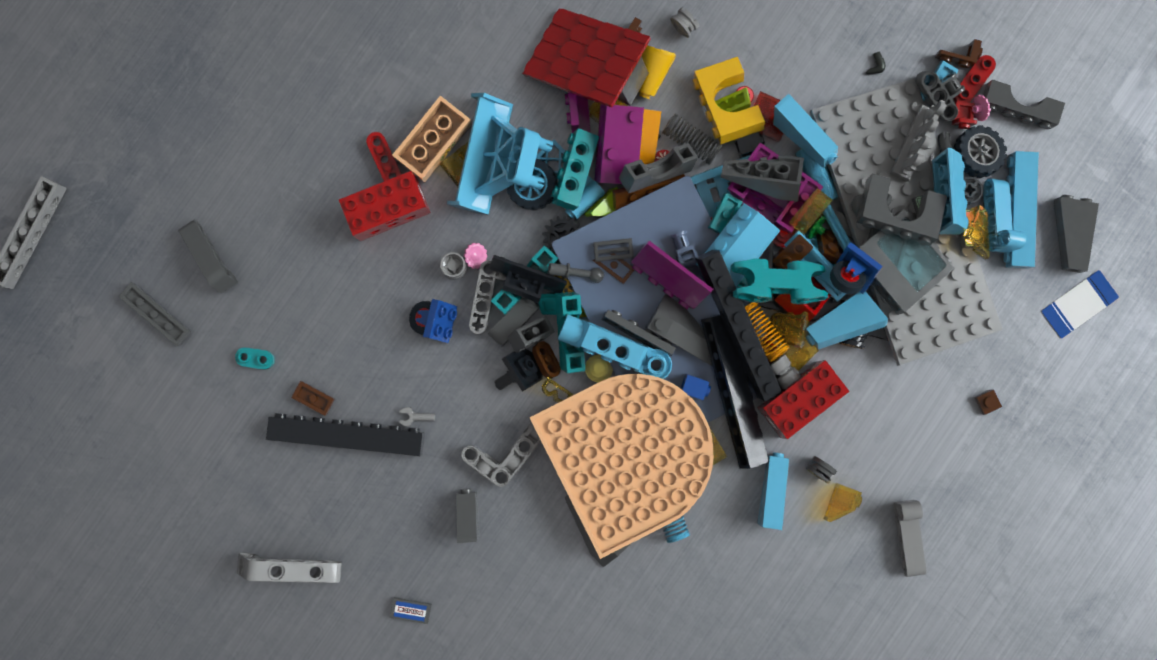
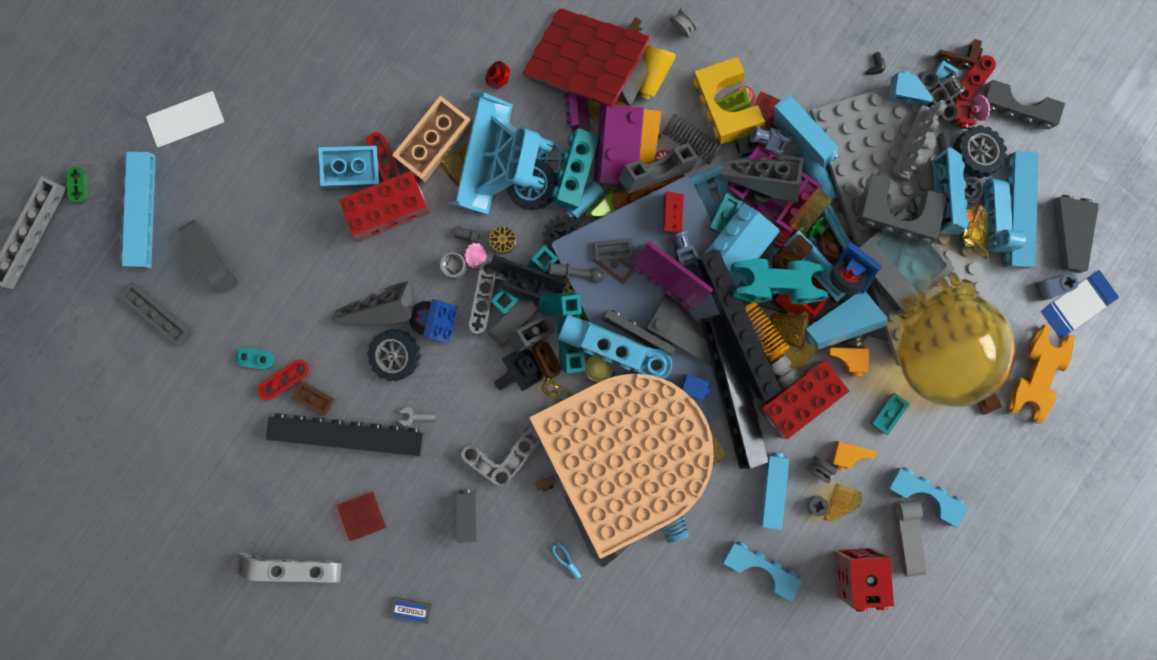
none -> green beam [66,167,88,204]
none -> medium azure brick [120,152,155,269]
none -> white sticker [146,91,224,147]
none -> red plate [257,360,310,400]
none -> medium azure slope [318,146,379,189]
none -> dark grey wedge [331,281,414,324]
none -> clear red plate [336,491,387,541]
none -> black wheel [367,329,421,381]
none -> dark grey pin [454,226,480,244]
none -> red plate [485,61,510,89]
none -> wheel [489,226,517,254]
none -> reddish brown plate [535,475,556,492]
none -> medium azure piece [551,543,581,580]
none -> red bracket [663,191,684,233]
none -> medium azure arch [722,541,803,602]
none -> sand blue connector [750,126,792,155]
none -> pearl dark grey wheel [751,190,772,206]
none -> dark grey wheel [807,496,829,516]
none -> light orange arch [827,348,869,376]
none -> light orange arch [830,441,877,471]
none -> red piece [834,548,894,612]
none -> teal plate [871,392,910,435]
none -> medium azure arch [885,467,969,528]
none -> medium azure slope [889,71,933,106]
none -> clear yellow windscreen [899,272,1016,407]
none -> light orange piece [1008,325,1075,424]
none -> sand blue piece [1037,274,1079,301]

